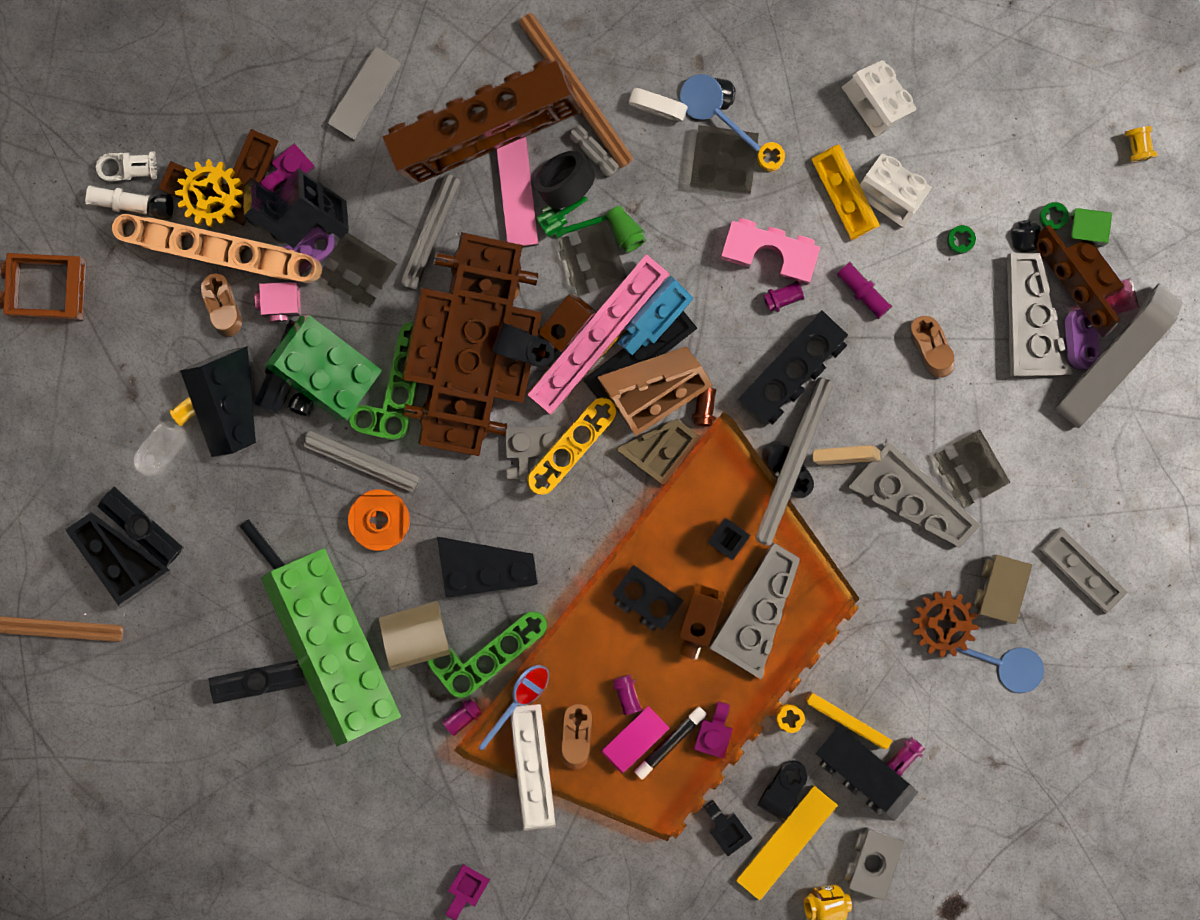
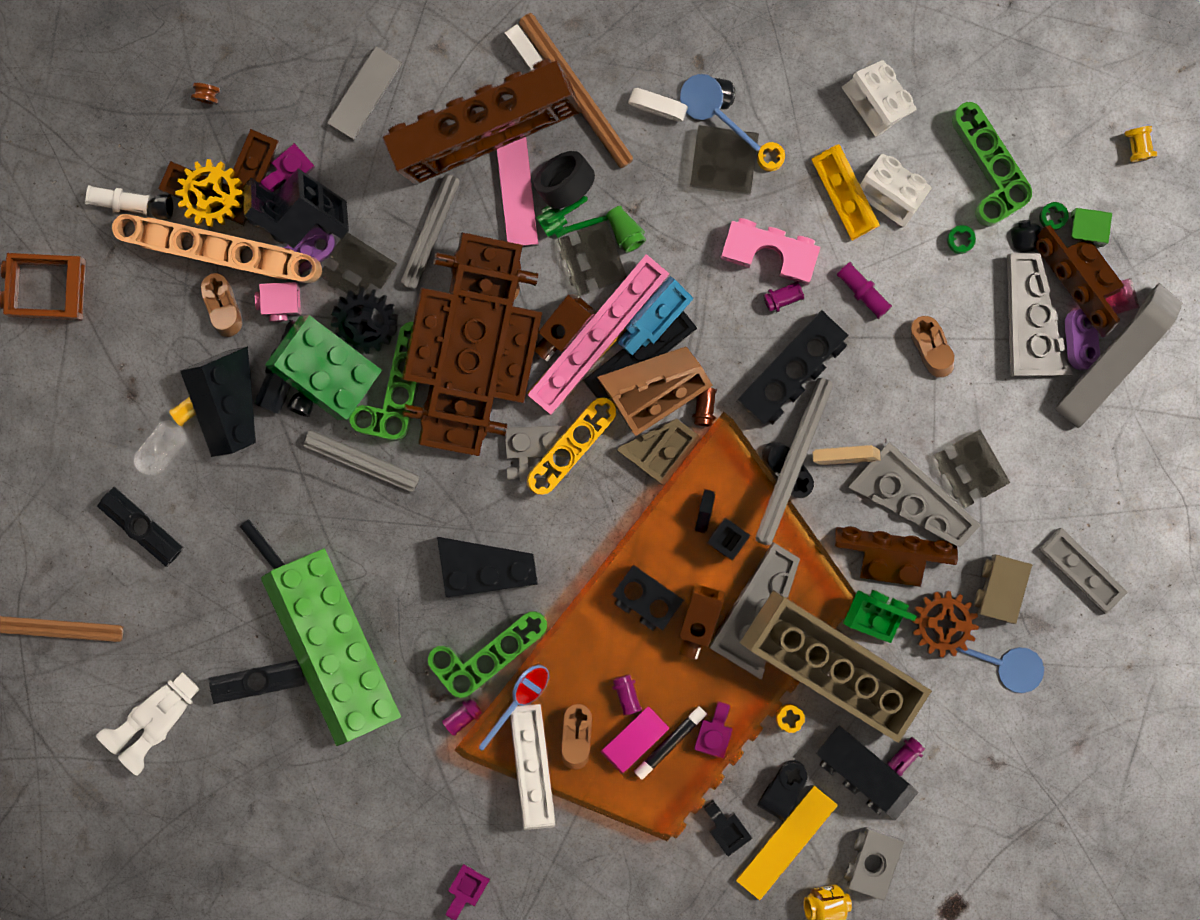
black wedge [65,512,171,608] -> none
white connector [95,151,157,183] -> none
orange plate [348,489,410,551] -> none
dark tan slope [379,601,451,671] -> none
black piece [491,322,555,367] -> none
light grey axle [569,125,619,177] -> none
yellow tile [805,691,893,750] -> none
none -> white piece [96,672,200,776]
none -> dark orange bush [191,83,220,105]
none -> black gear [331,287,398,354]
none -> white beam [504,24,543,71]
none -> black tile [694,489,716,534]
none -> dark tan brick [740,590,932,743]
none -> reddish brown bracket [835,526,958,587]
none -> green bracket [843,589,917,643]
none -> bright green beam [952,102,1032,227]

